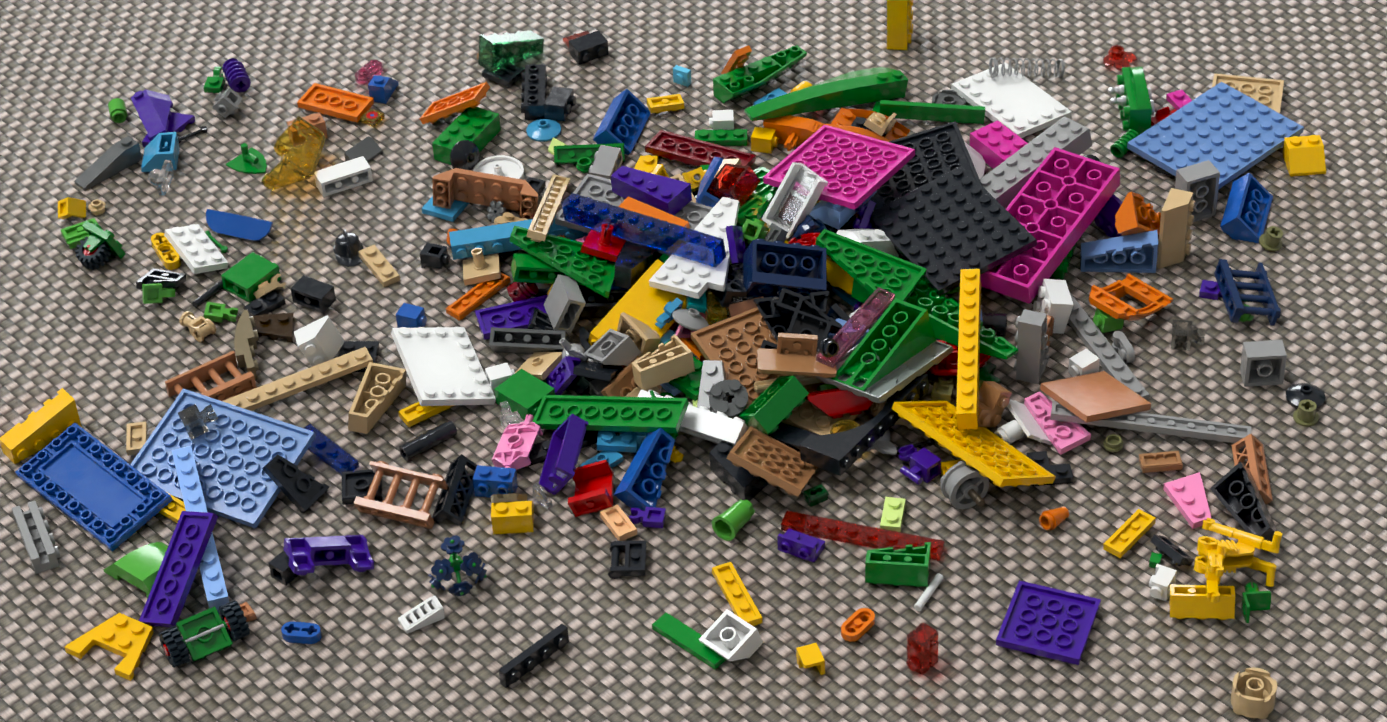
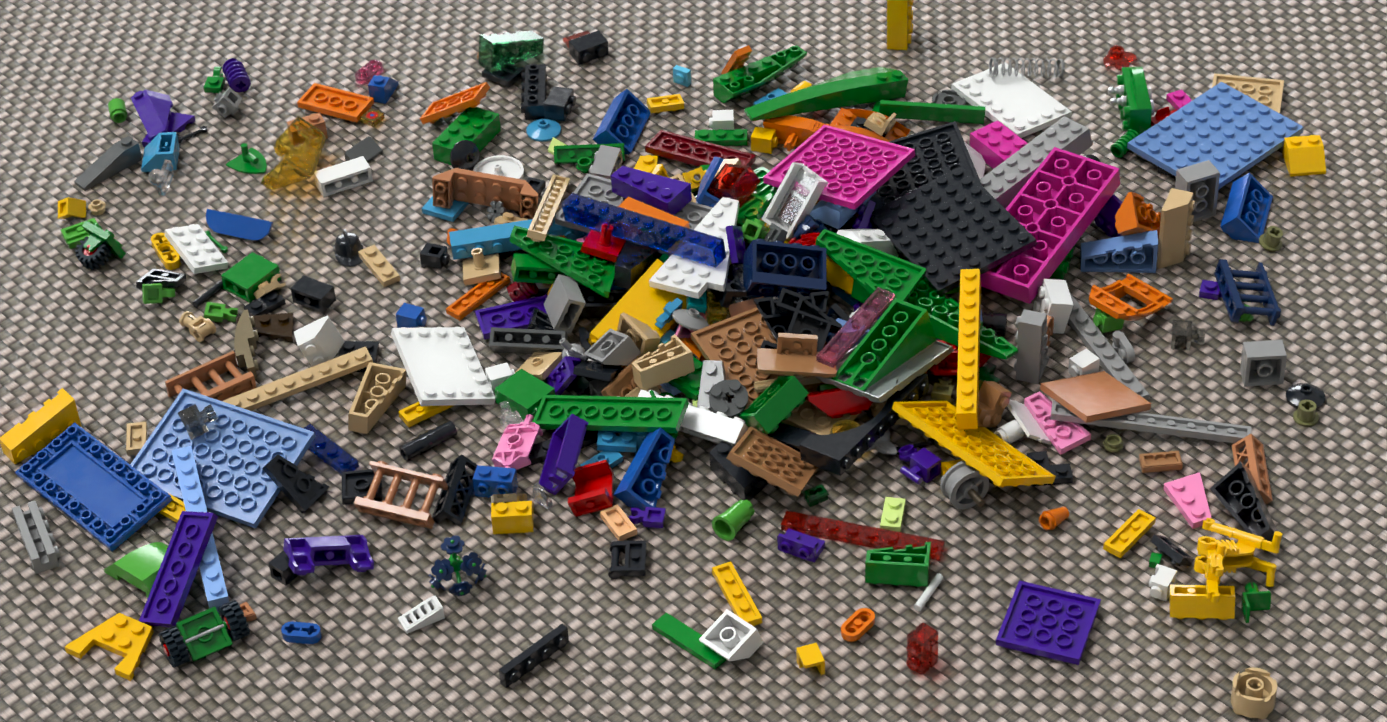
black plate [818,338,839,358] -> none

